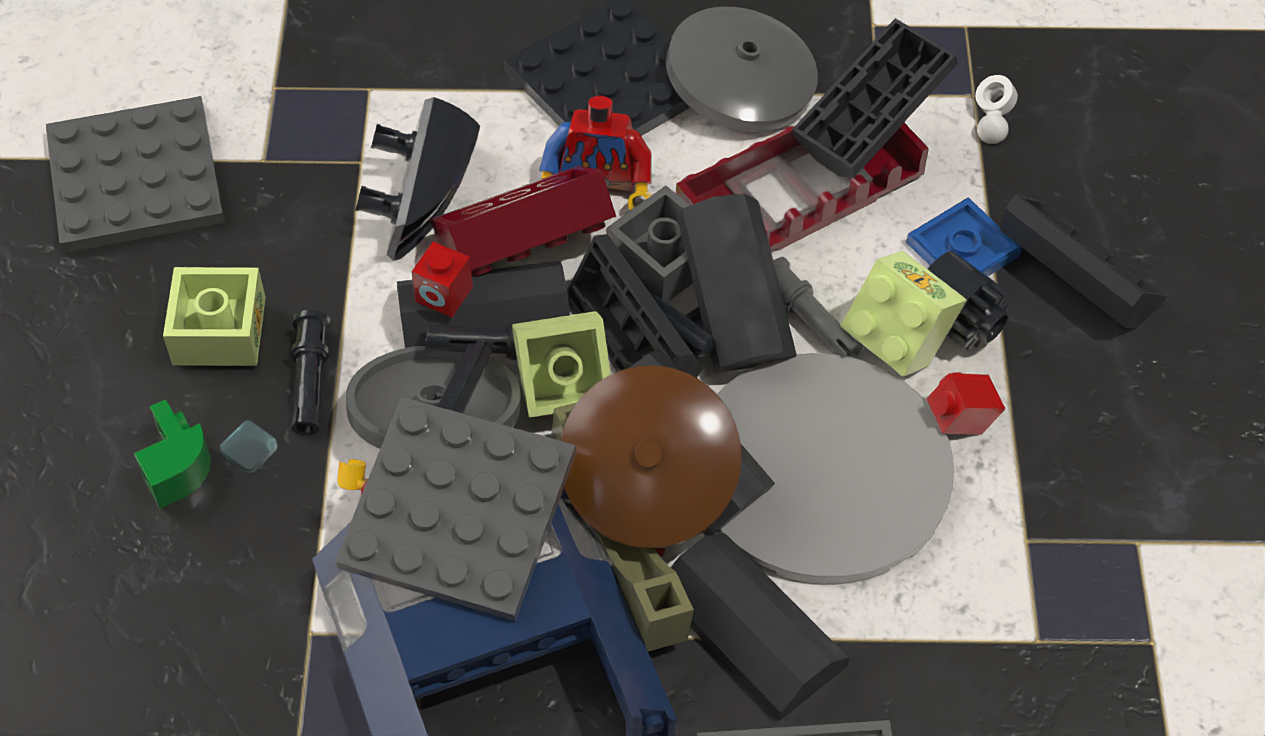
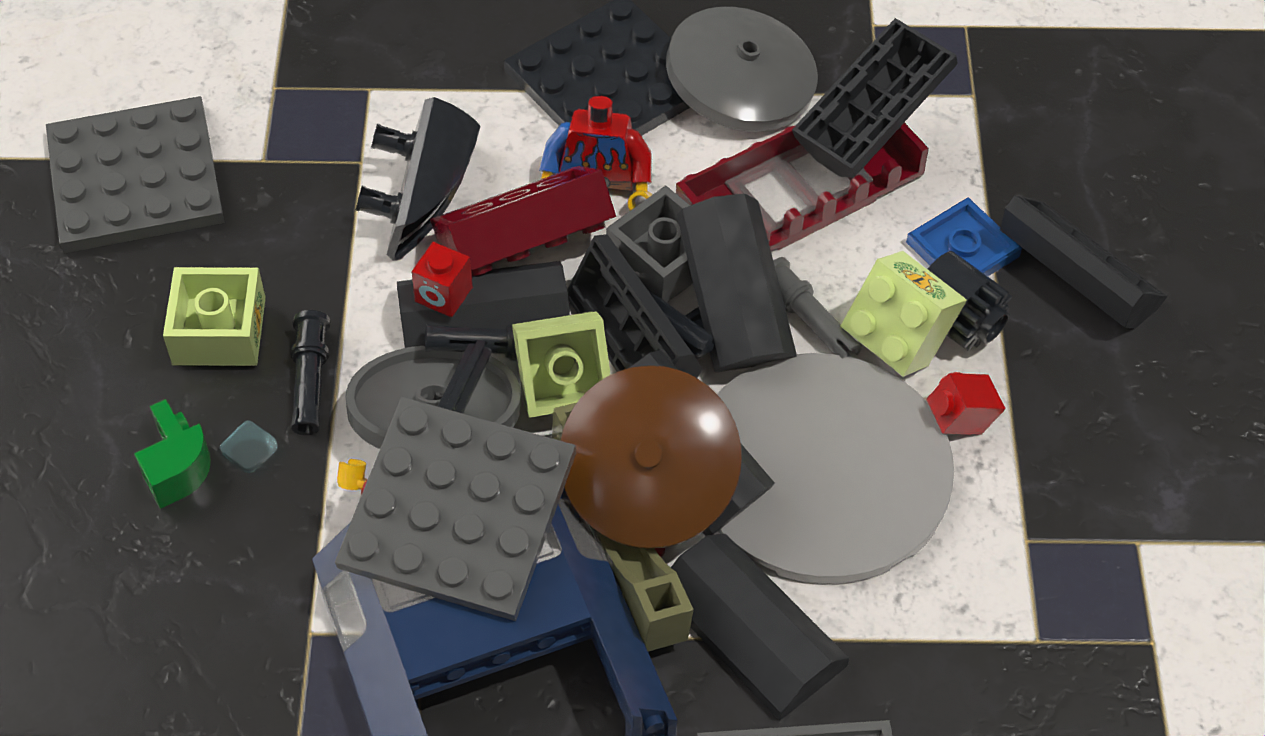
white plate [976,75,1018,145] -> none

